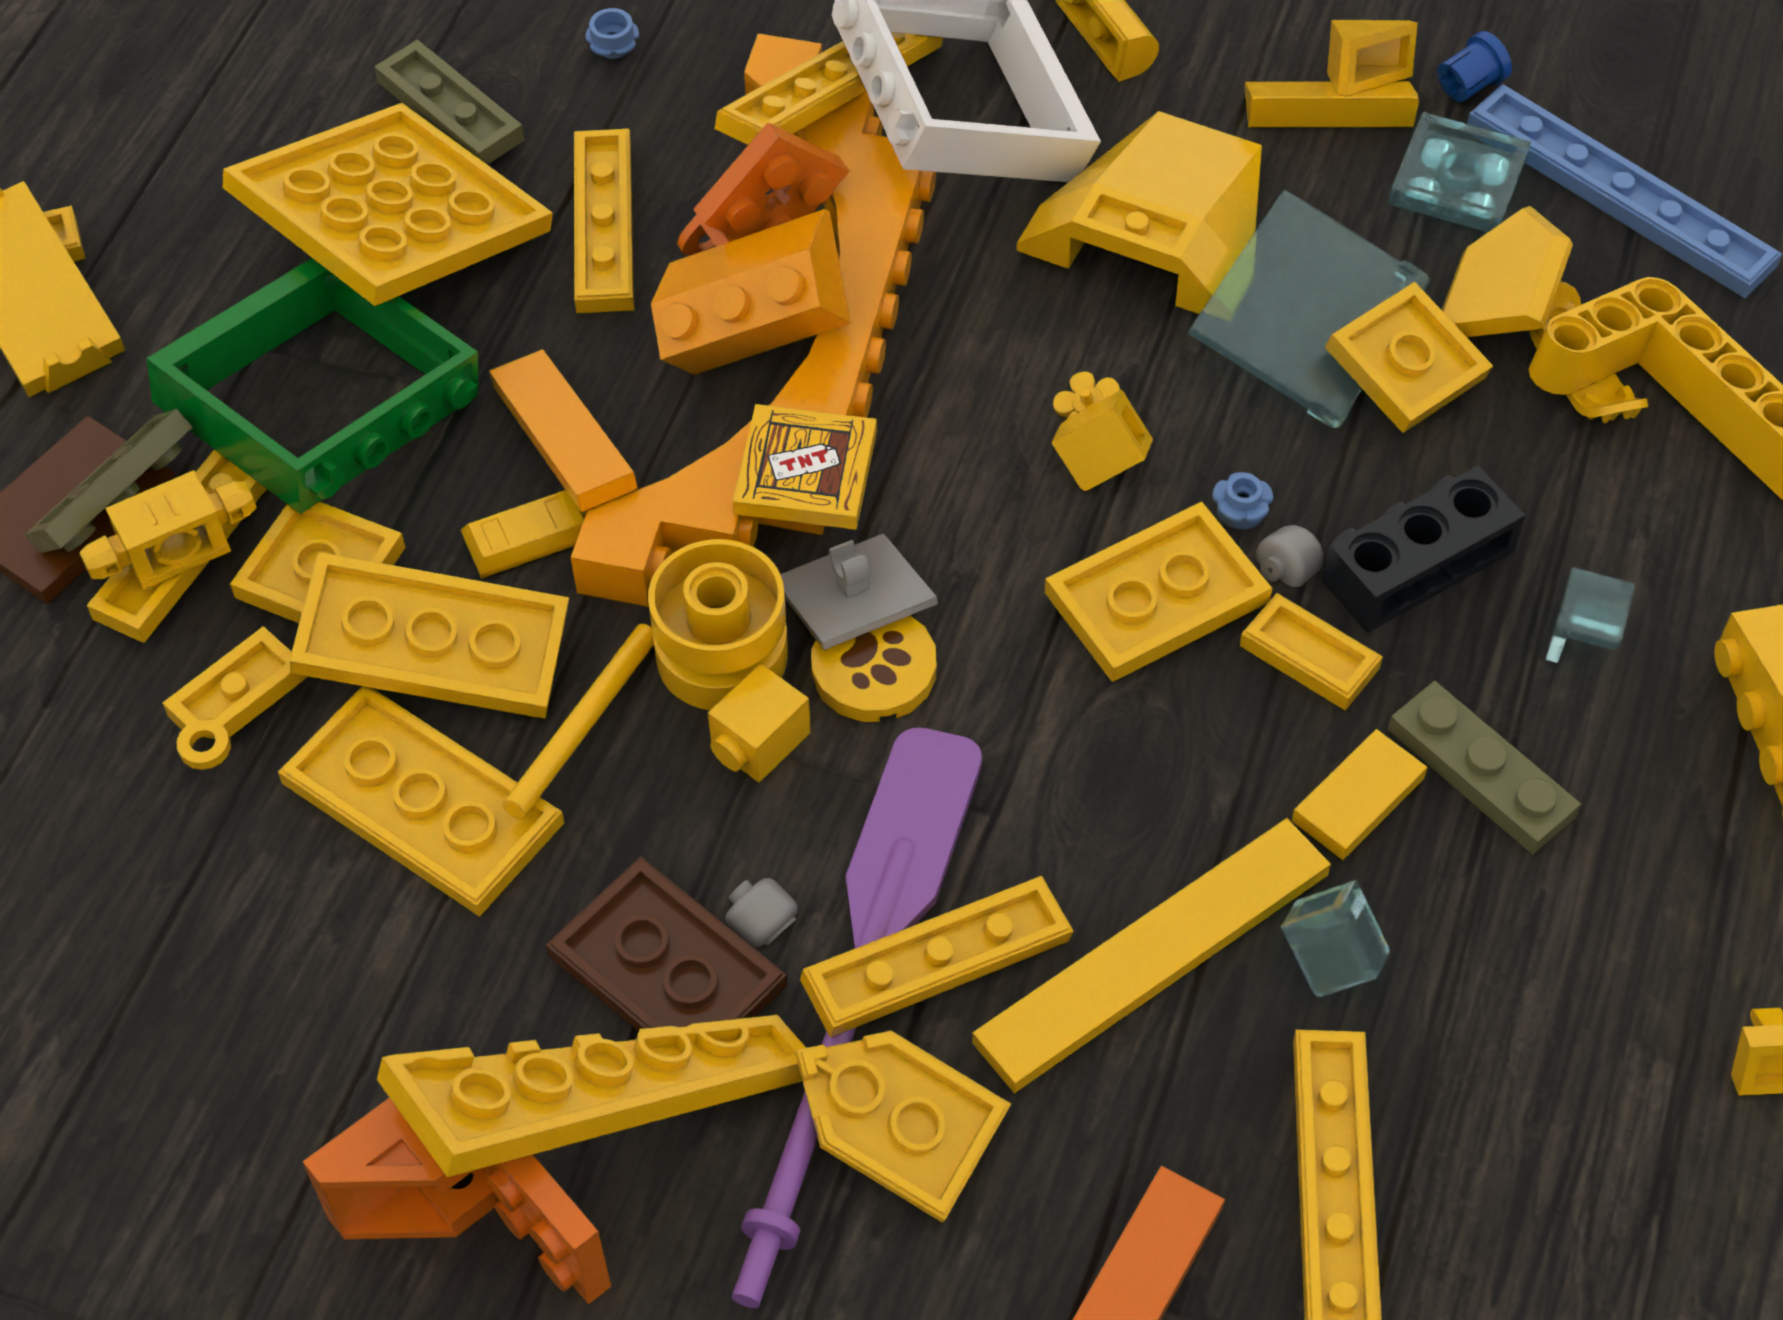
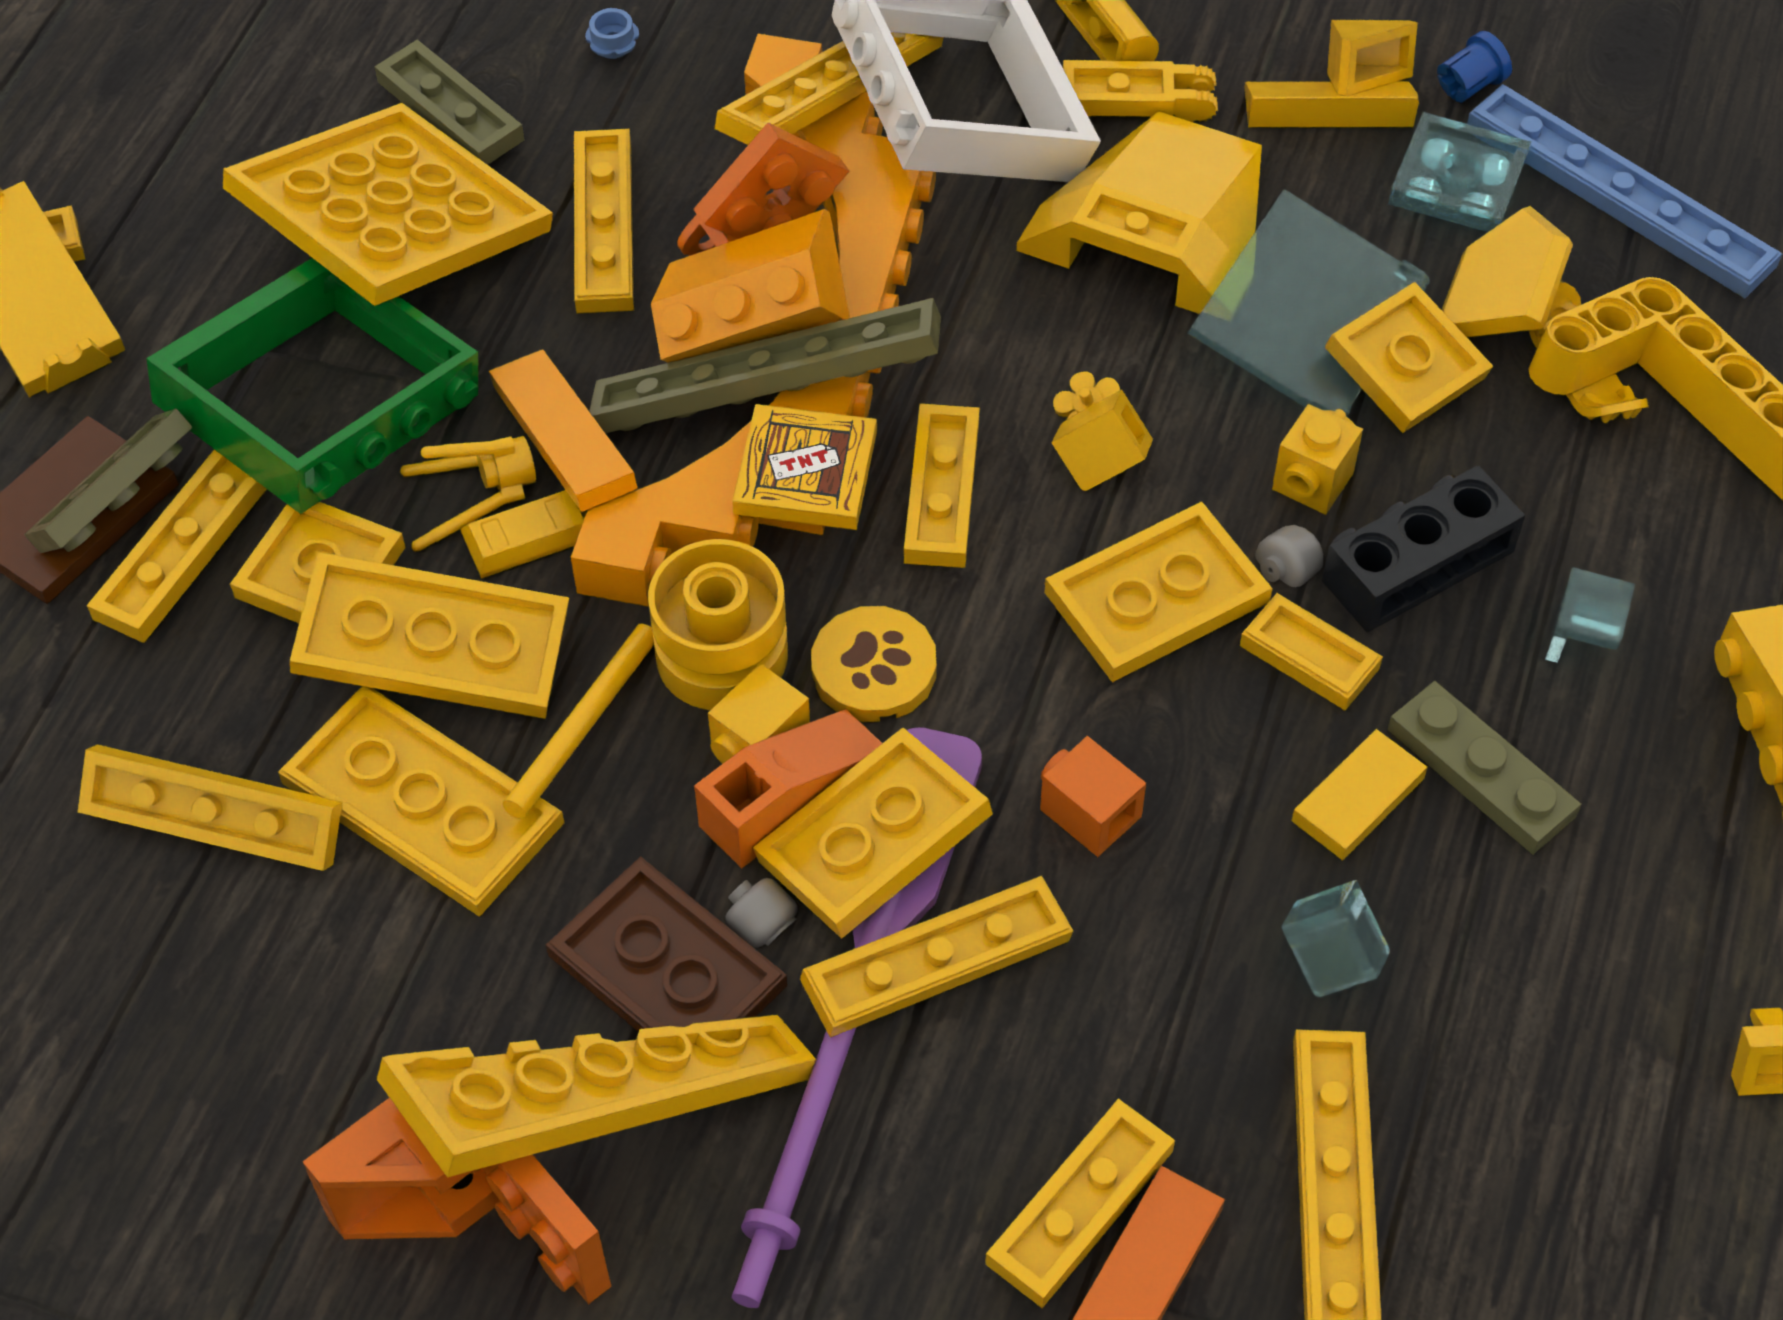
yellow piece [79,470,257,590] -> none
yellow hinge [162,626,308,770] -> none
light grey piece [780,533,938,650] -> none
yellow tile [795,1031,1011,1223] -> none
yellow tile [972,818,1331,1094] -> none
medium blue plate [1212,472,1273,530] -> none
none -> yellow plate [78,744,342,871]
none -> yellow plant [400,436,536,552]
none -> olive plate [589,298,941,433]
none -> orange slope [694,709,882,869]
none -> yellow plate [753,727,993,939]
none -> yellow plate [904,404,980,568]
none -> yellow plate [985,1098,1175,1308]
none -> orange brick [1040,736,1146,857]
none -> yellow hinge [1063,60,1218,122]
none -> yellow brick [1272,404,1363,515]

